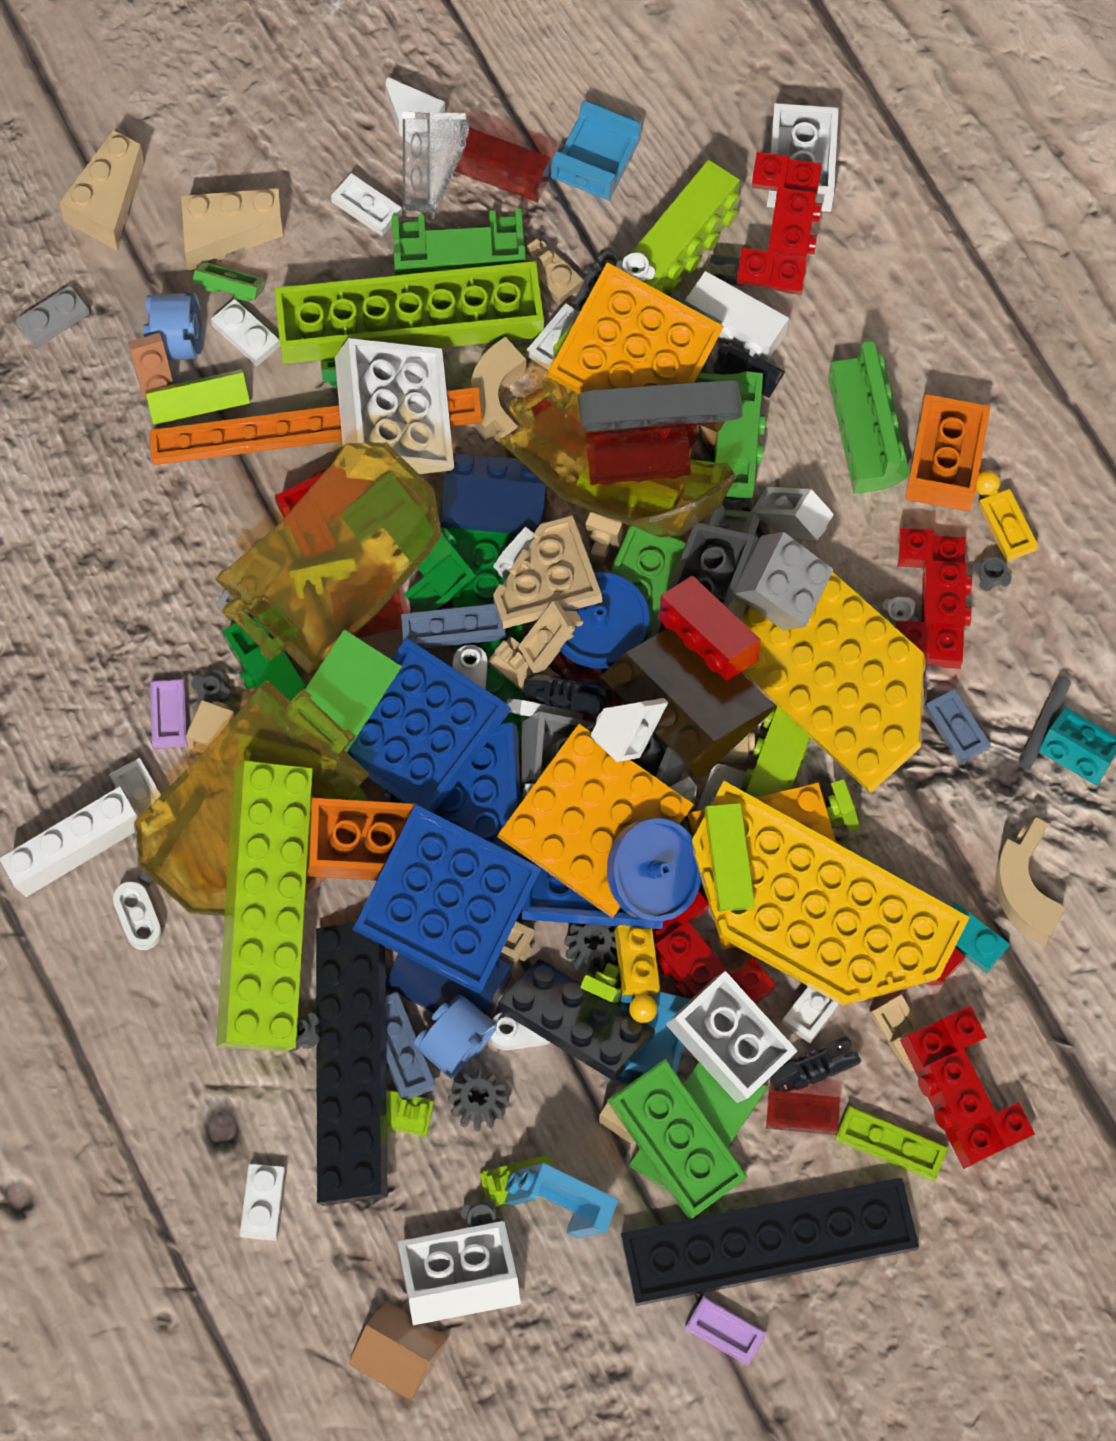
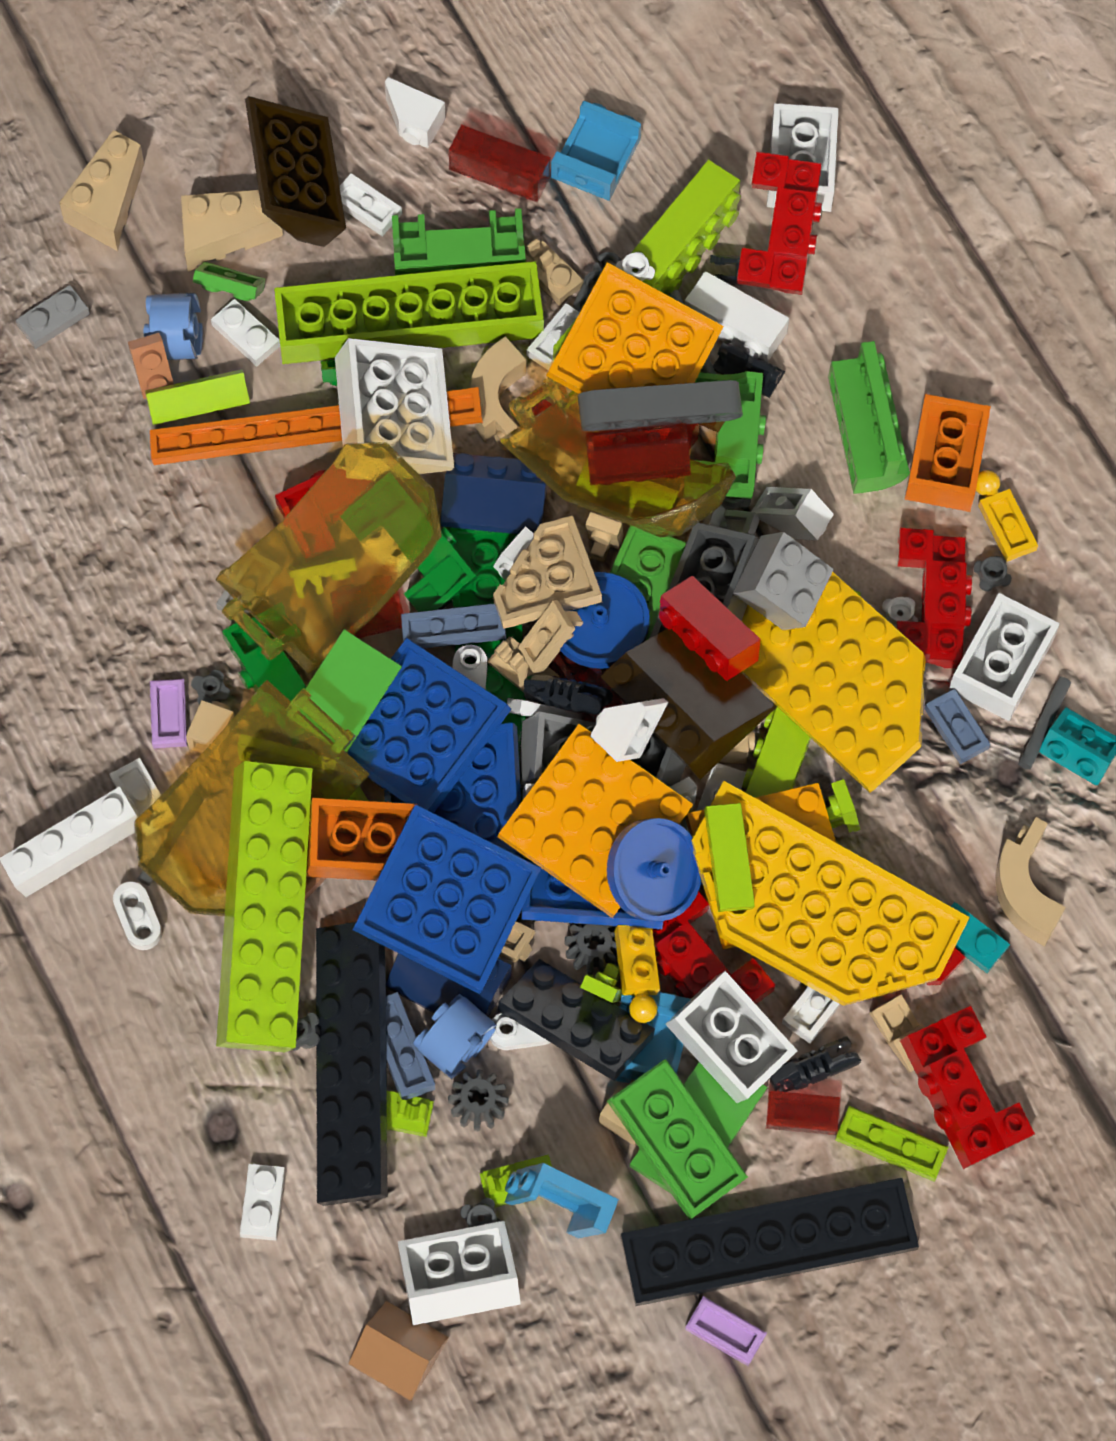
clear slope [403,112,469,212] -> none
none -> dark brown slope [245,96,346,247]
none -> white brick [948,593,1060,721]

